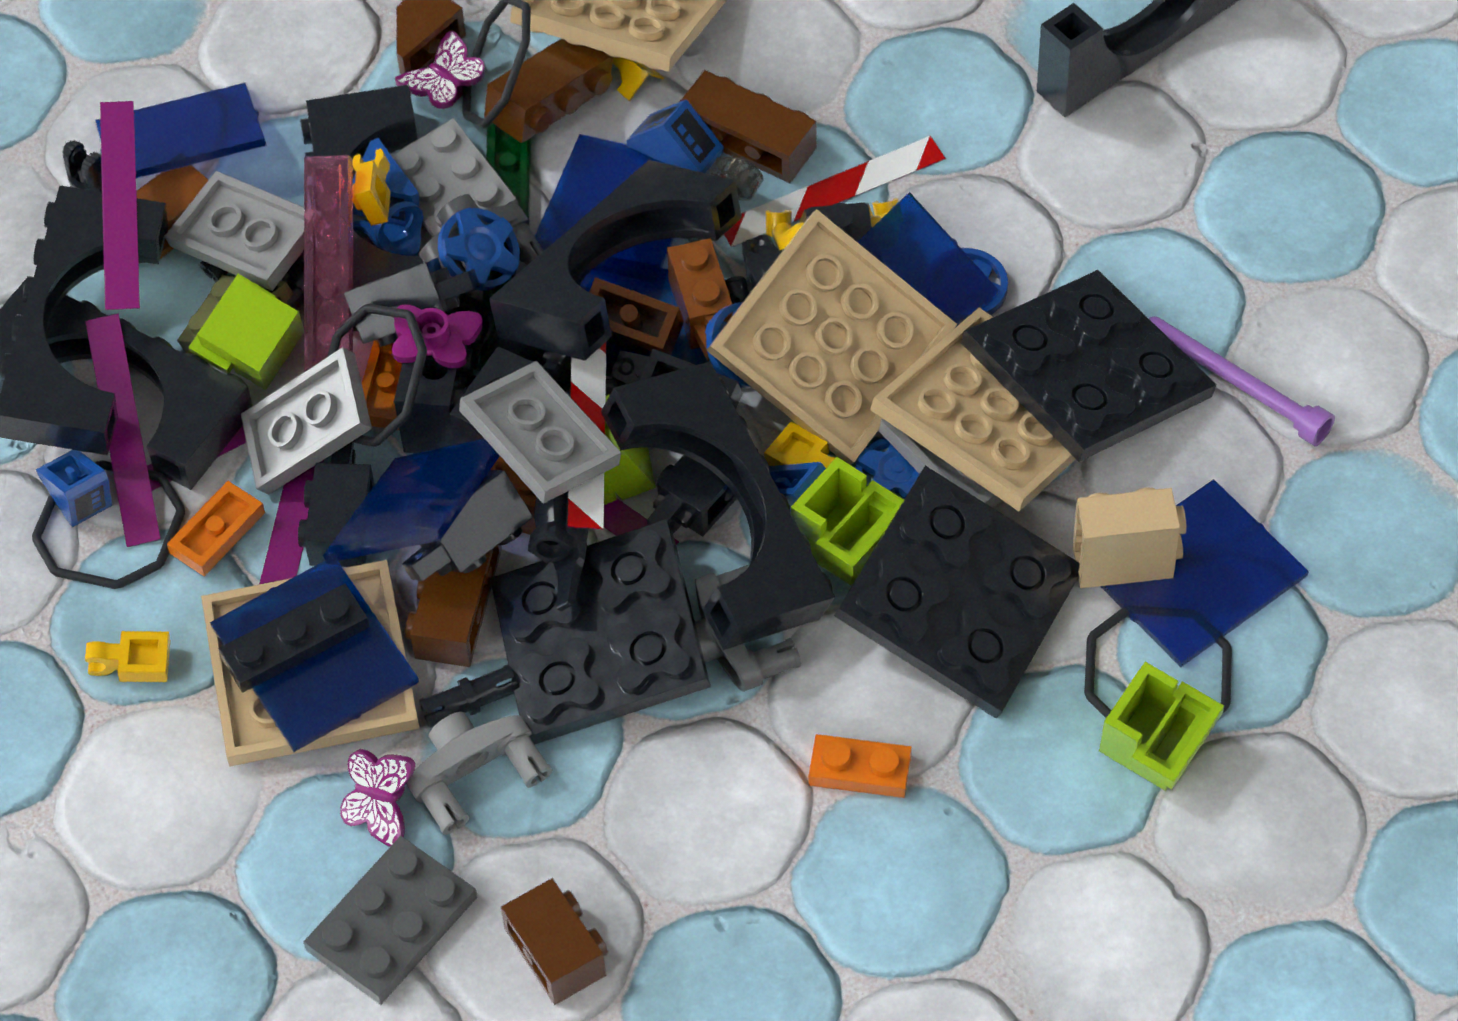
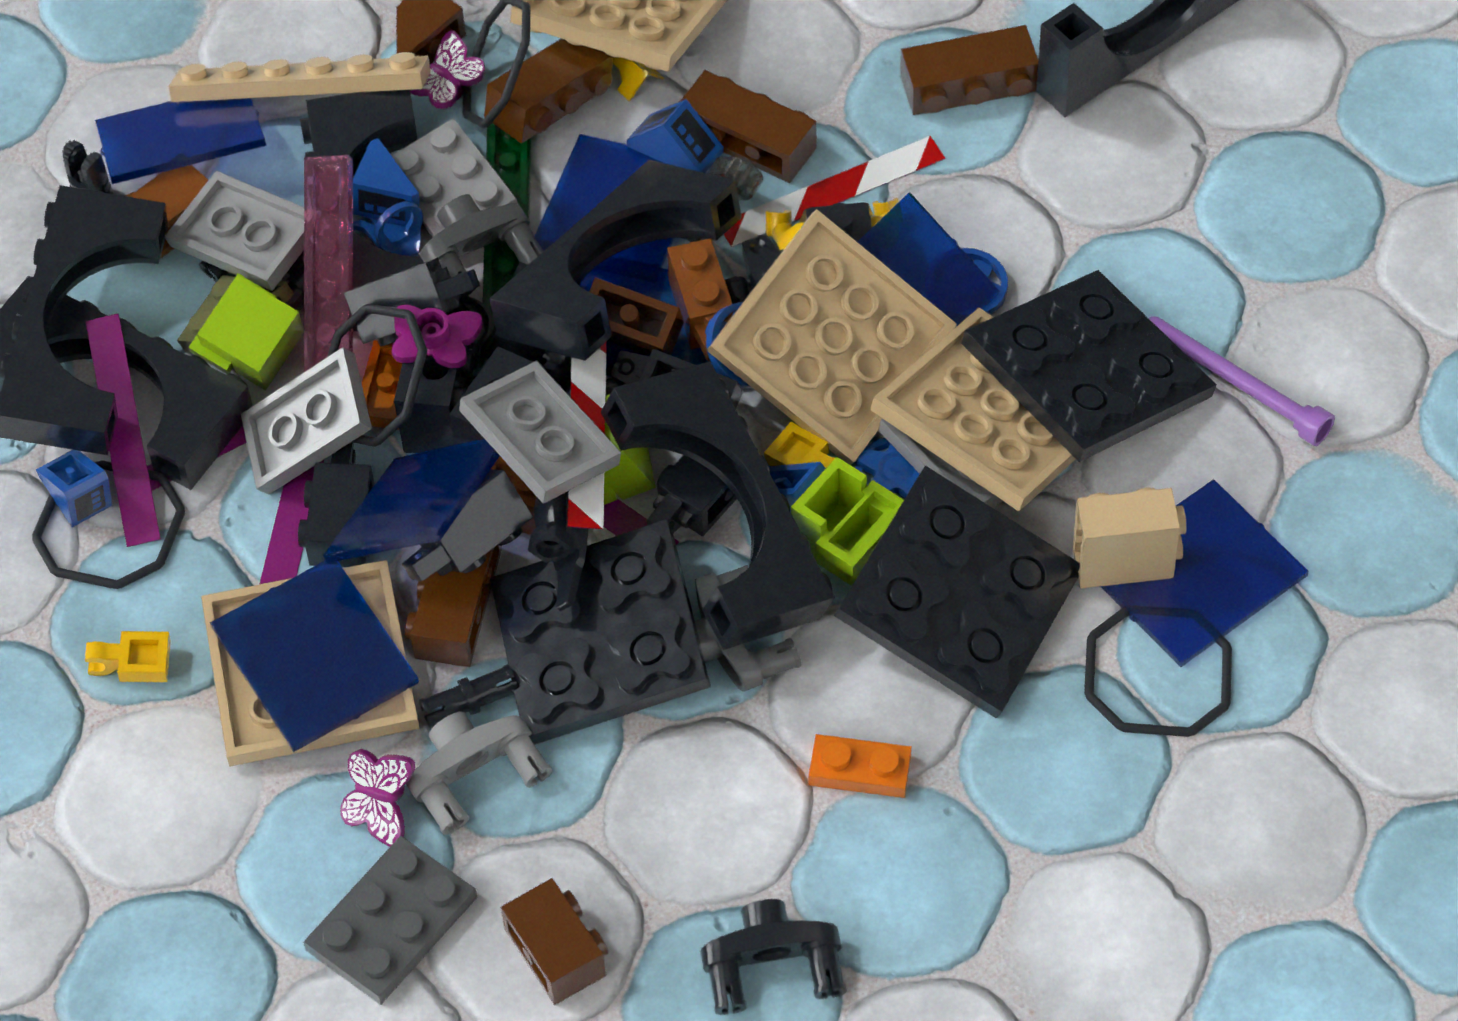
magenta sticker [100,101,140,310] -> none
orange plate [167,481,265,577] -> none
black plate [218,583,370,693] -> none
yellow plate [350,149,390,226] -> none
blue wheel [437,207,520,291] -> none
lime plate [1099,661,1224,791] -> none
none -> tan plate [168,52,431,102]
none -> black connector [700,899,846,1015]
none -> reddish brown brick [900,25,1038,115]

